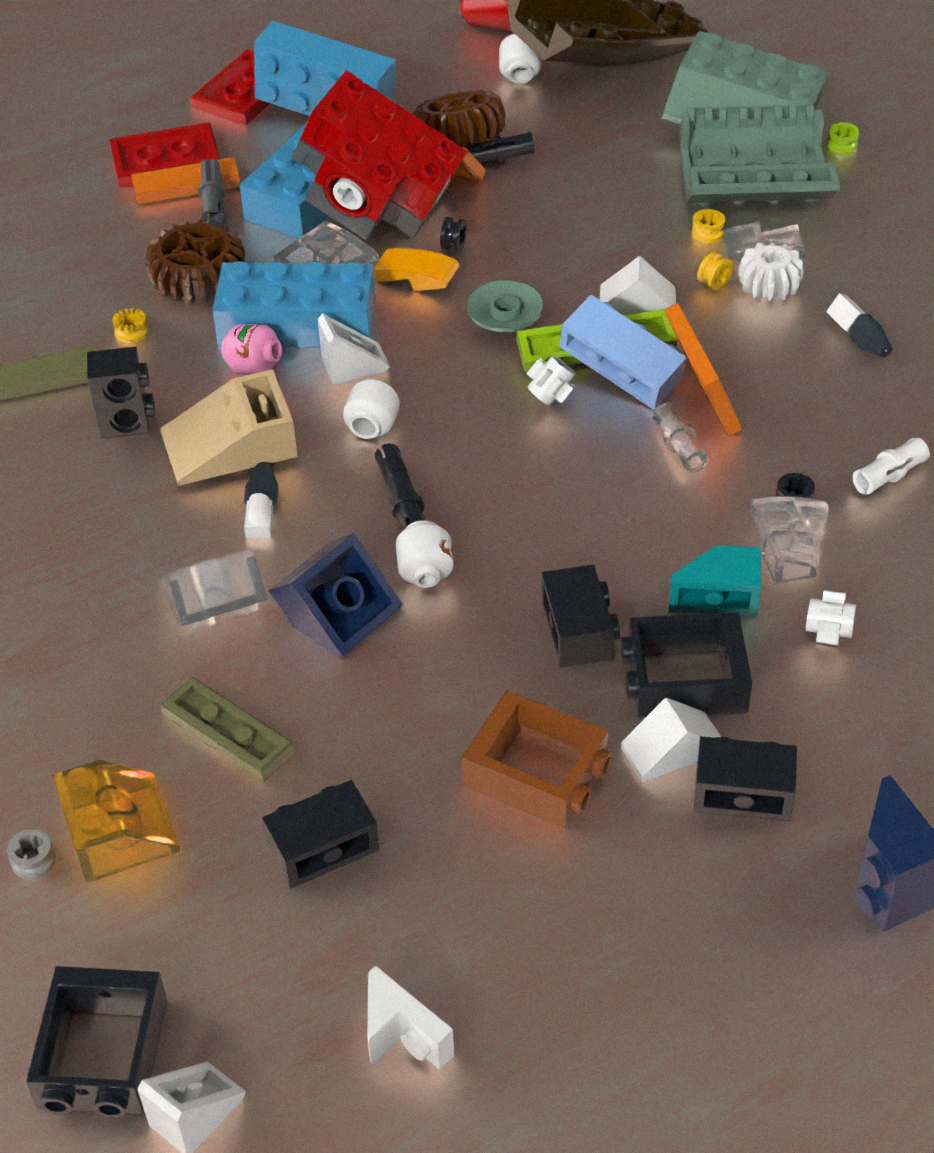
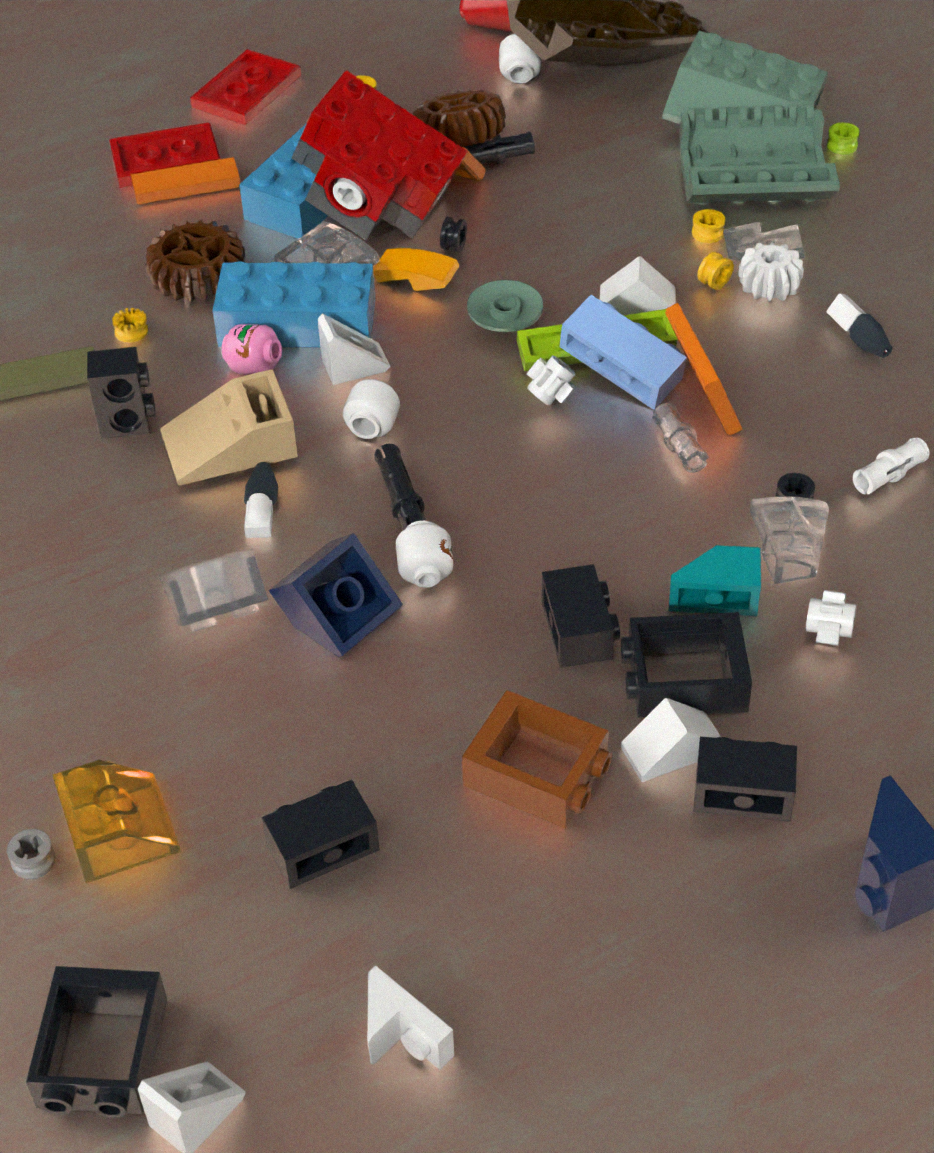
olive tile [160,676,295,783] -> none
dark grey axle [197,159,226,224] -> none
dark azure brick [254,20,396,116] -> none

